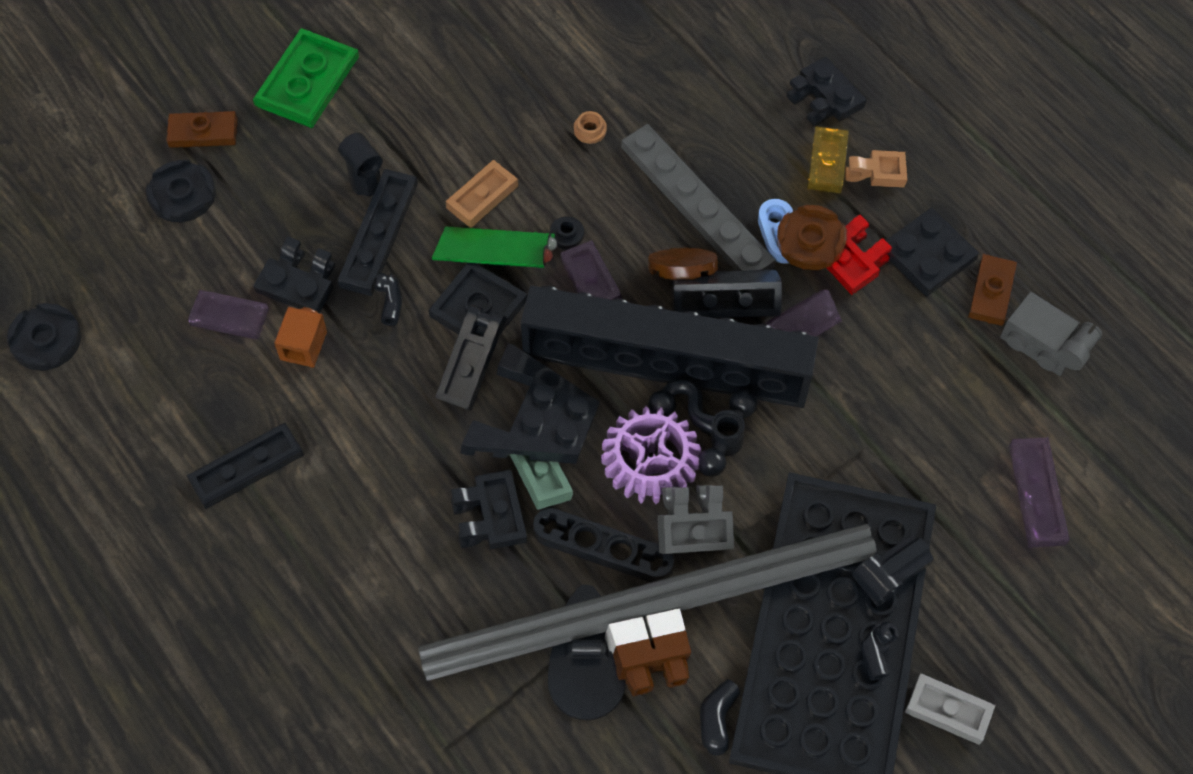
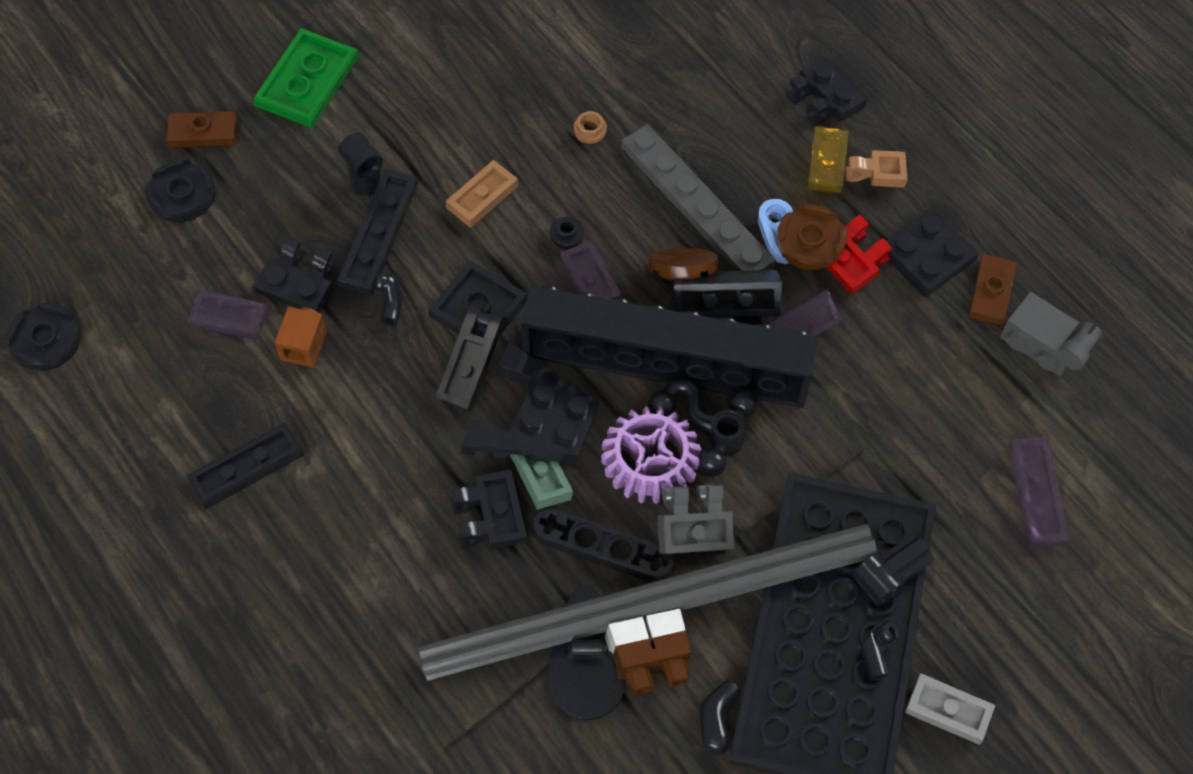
green piece [432,226,557,268] -> none

